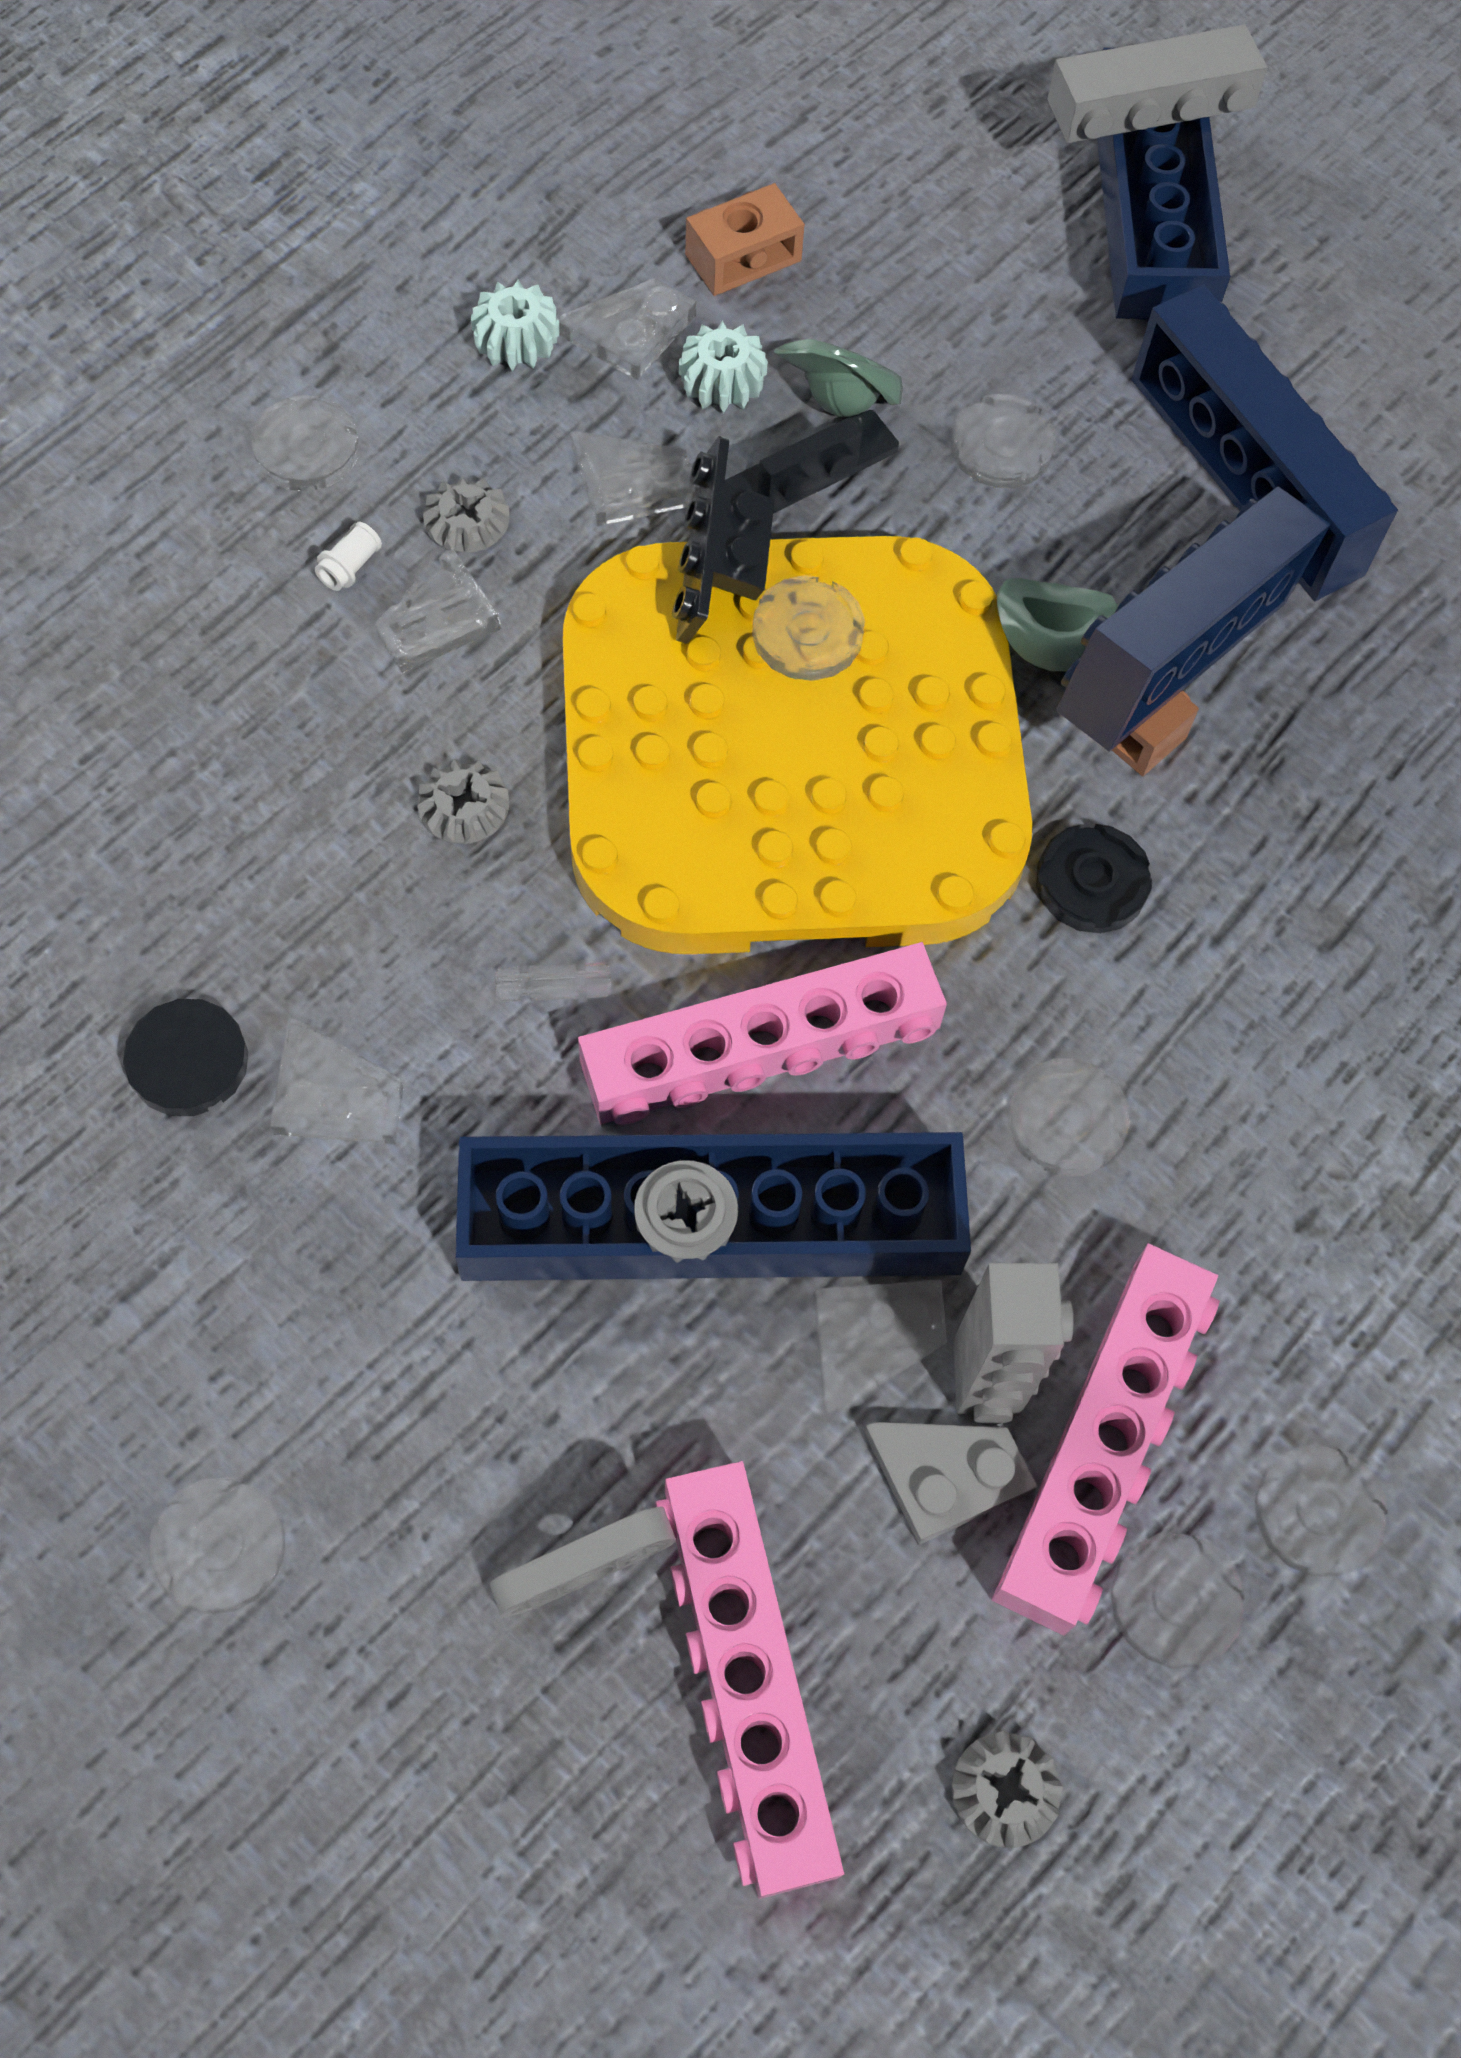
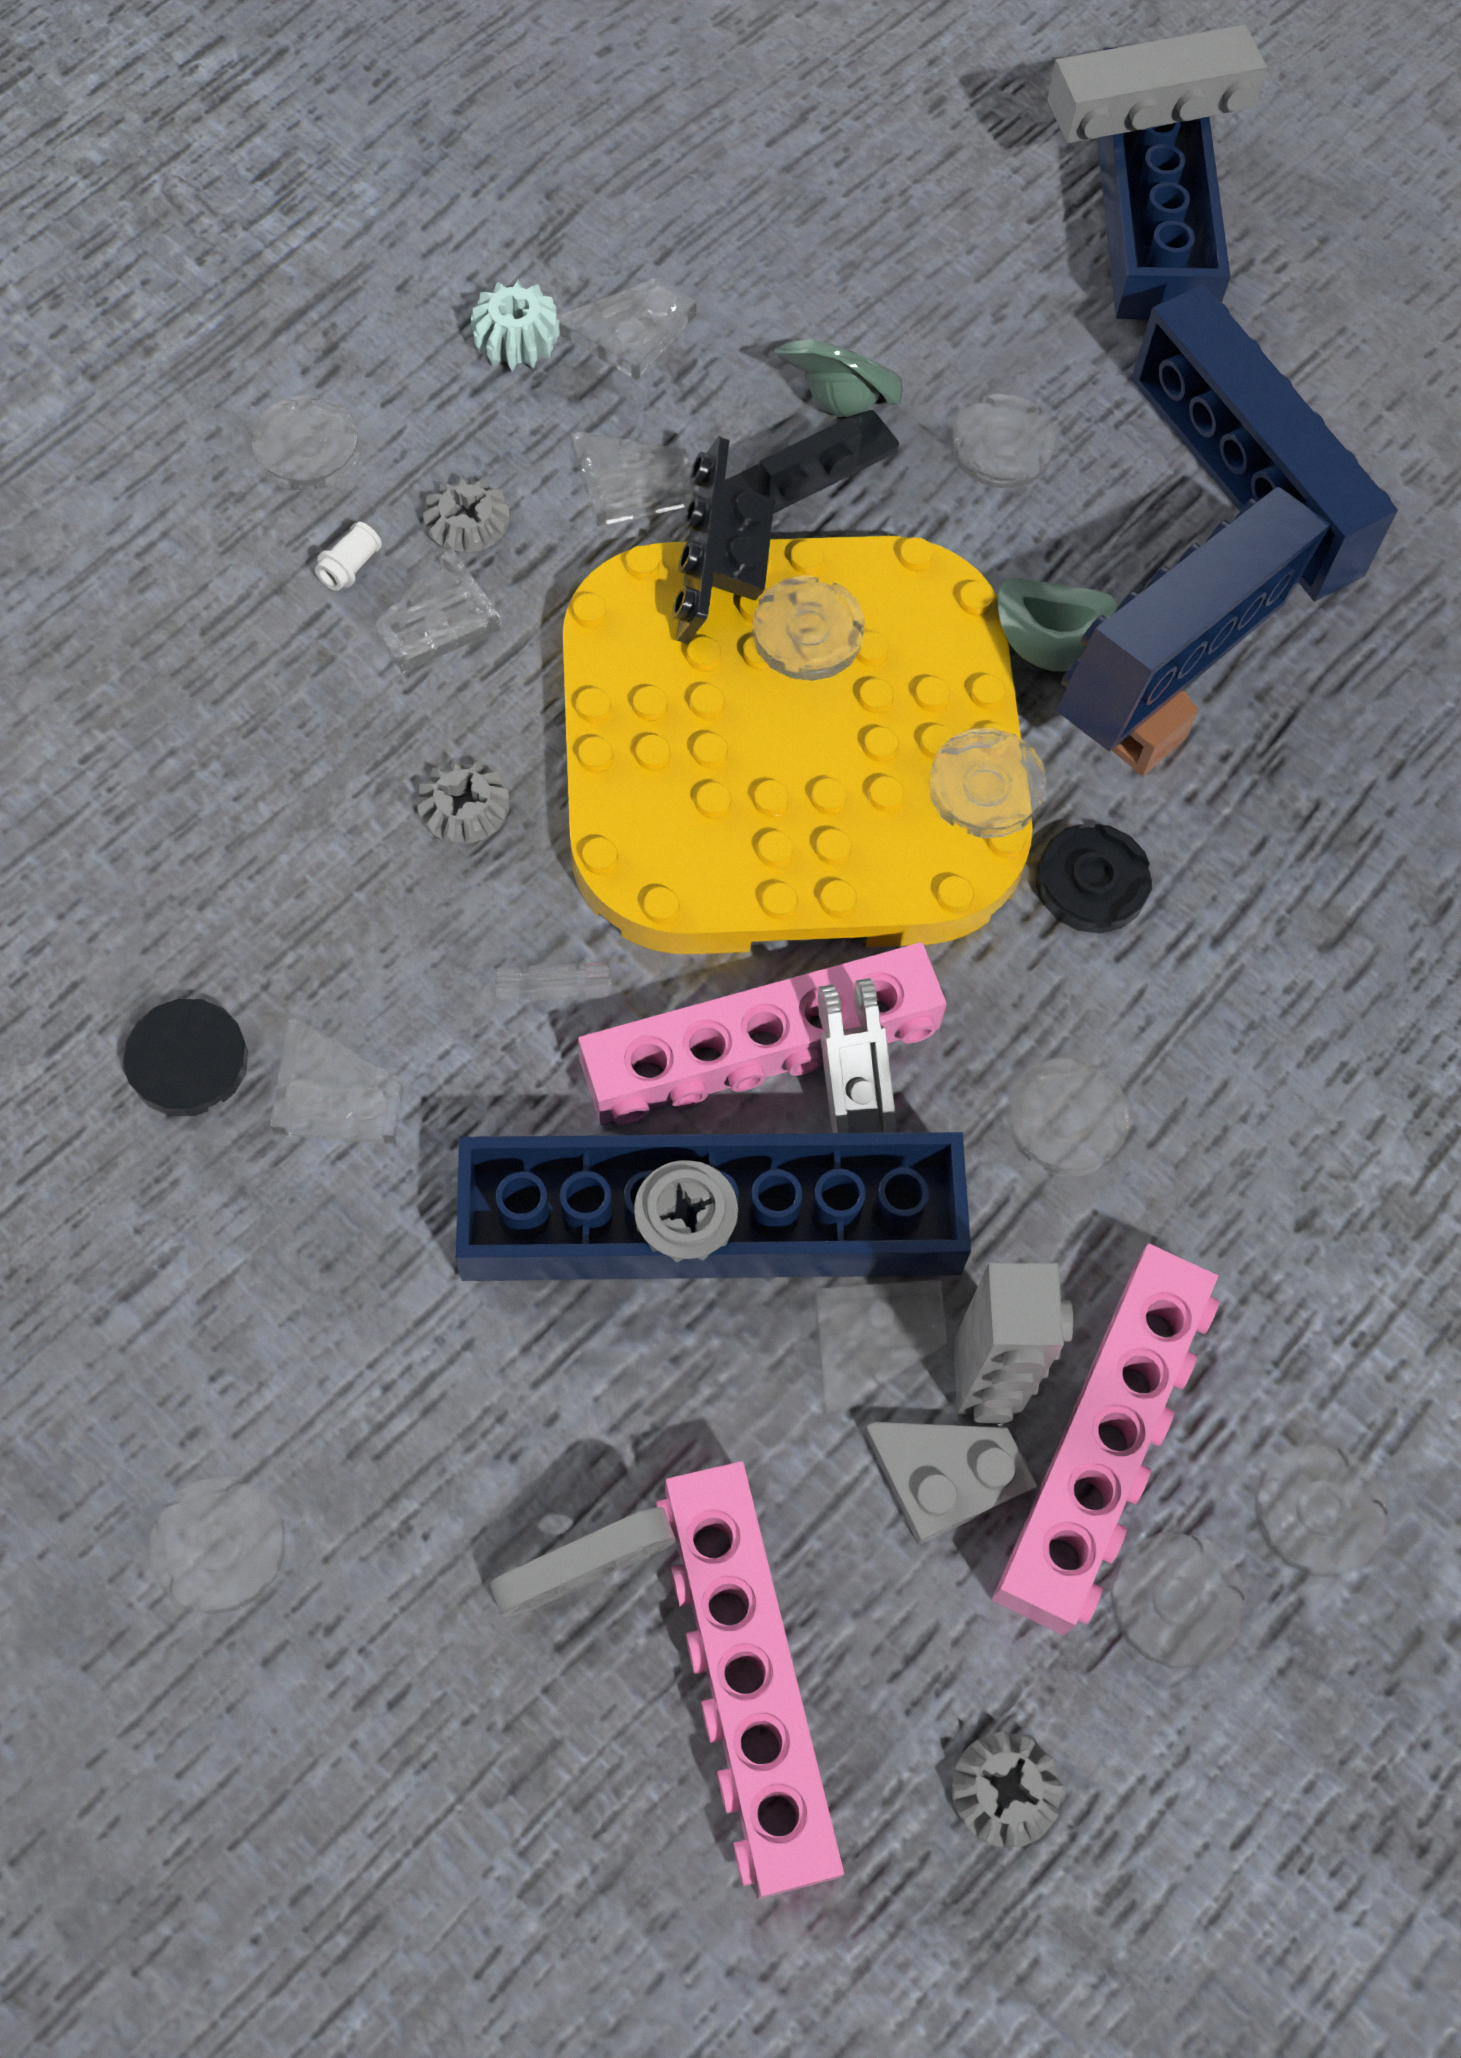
light aqua gear [679,320,768,414] -> none
nougat brick [685,183,805,296] -> none
none -> hinge [817,978,897,1133]
none -> clear tile [929,728,1047,838]

